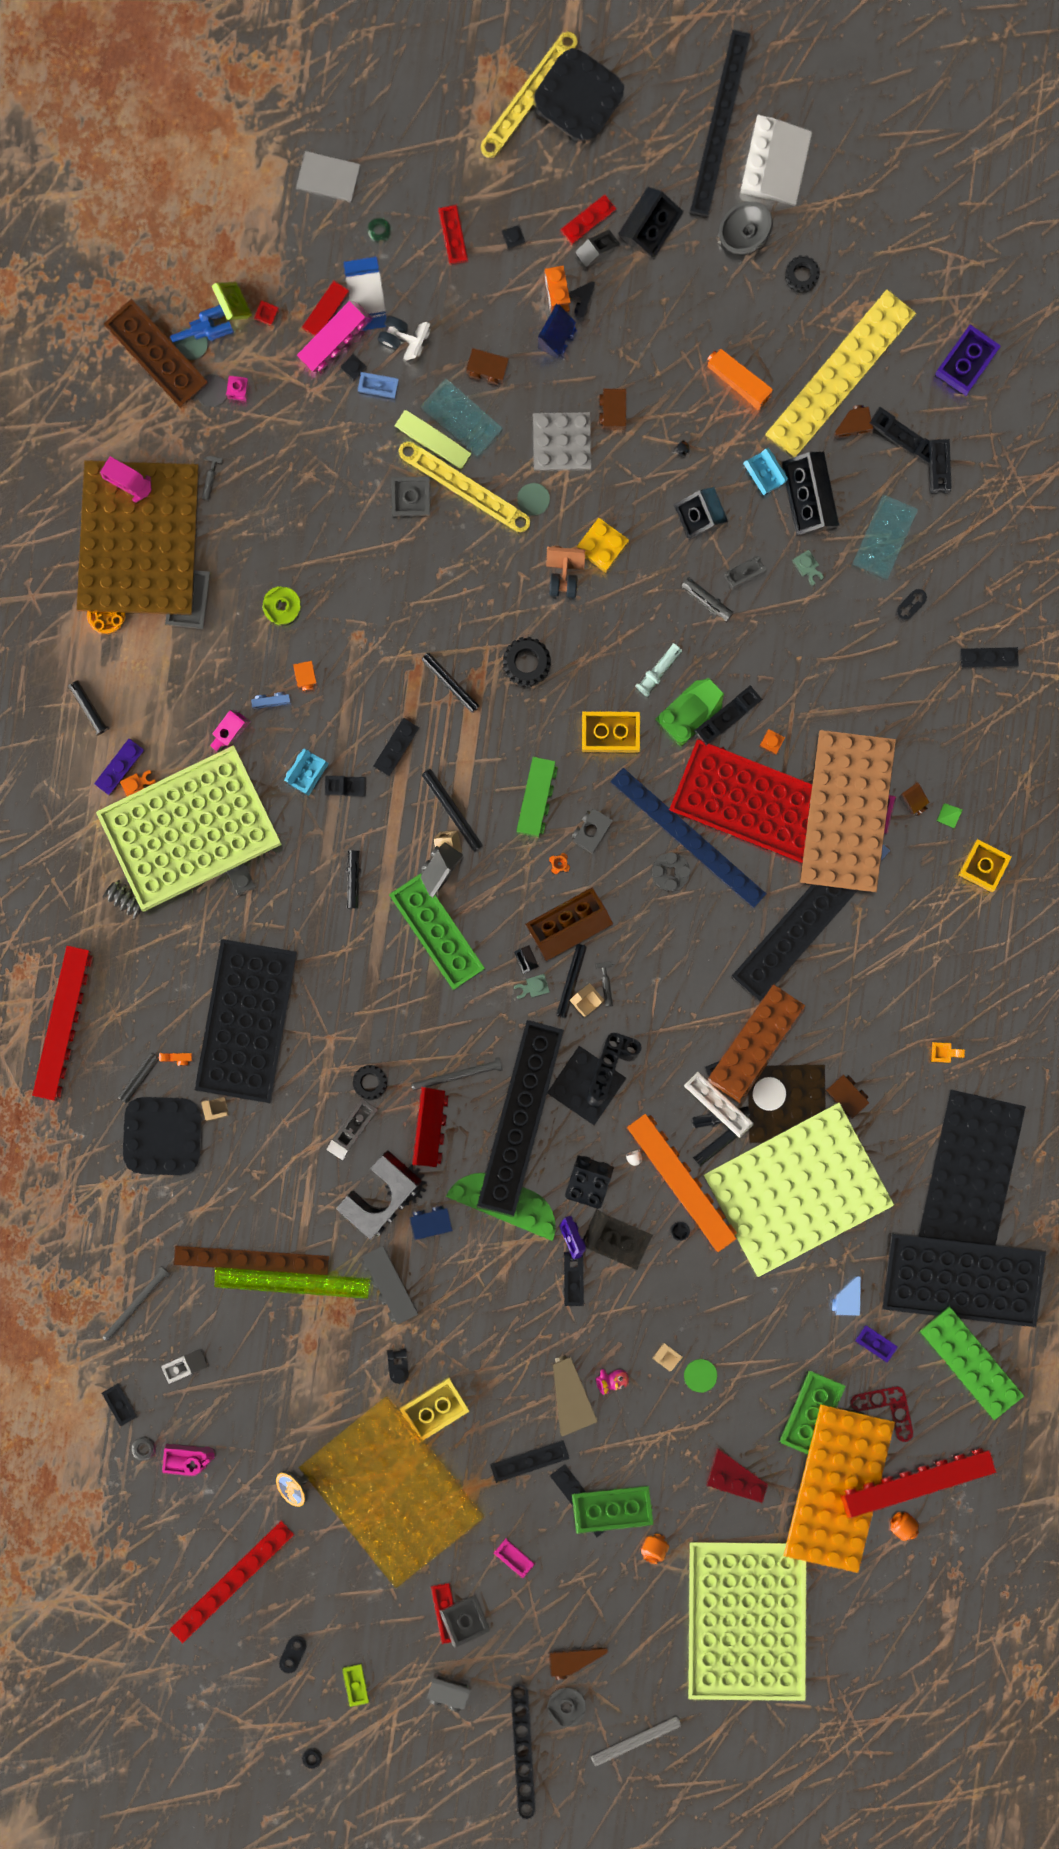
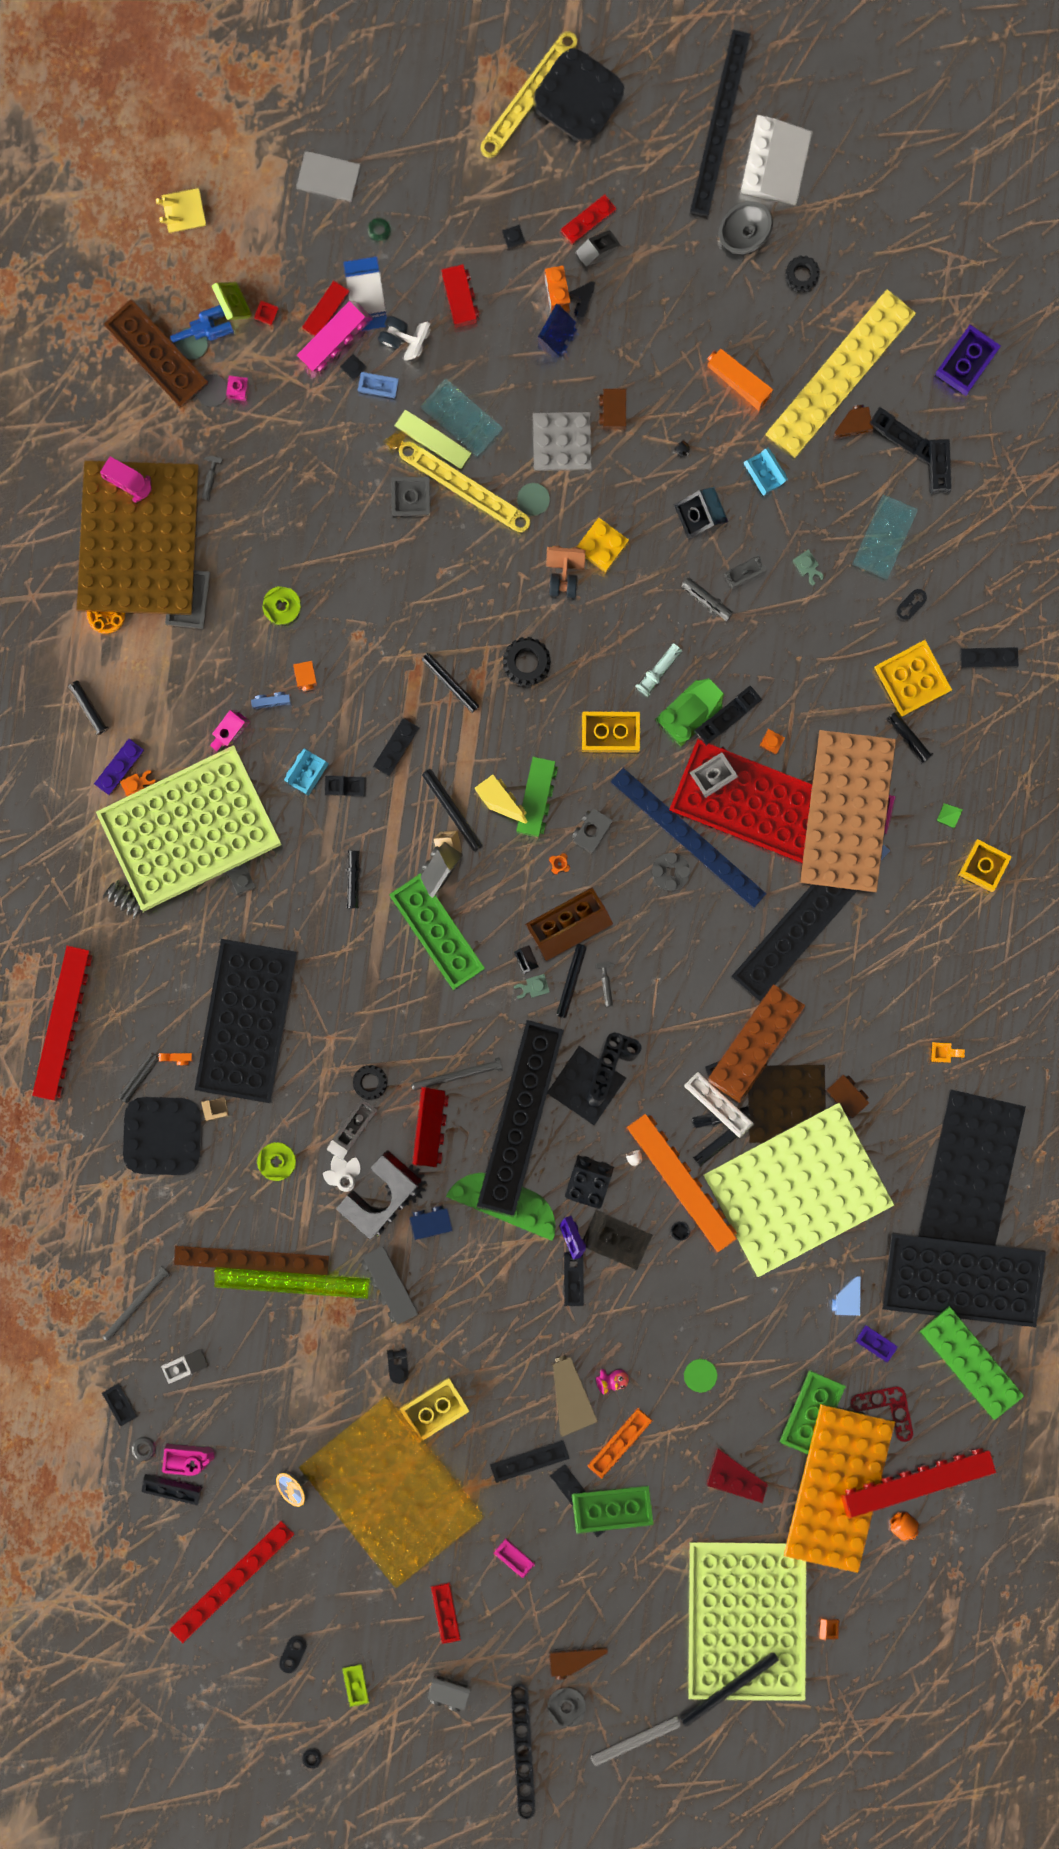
red tile [438,205,468,264] -> none
dark grey plate [439,1595,490,1647] -> none
reddish brown brick [466,348,509,385] -> none
tan panel [570,983,604,1017] -> none
black slope [618,187,684,259] -> none
orange head [641,1534,669,1564] -> none
tan panel [653,1343,683,1371] -> none
white piece [753,1077,786,1110] -> none
black slope [781,452,839,536] -> none
reddish brown slope [899,782,930,816] -> none
none -> black plate [141,1474,201,1506]
none -> light yellow plate [156,188,206,233]
none -> lime plate [257,1142,296,1181]
none -> white plate [323,1156,360,1192]
none -> clear yellow plate [383,430,405,449]
none -> red brick [441,264,480,328]
none -> light yellow slope [475,775,528,824]
none -> orange tile [587,1408,653,1479]
none -> black axle [680,1652,779,1727]
none -> light grey slope [690,752,738,798]
none -> orange plate [820,1619,839,1640]
none -> yellow plate [874,640,952,717]
none -> black pin [887,711,934,764]

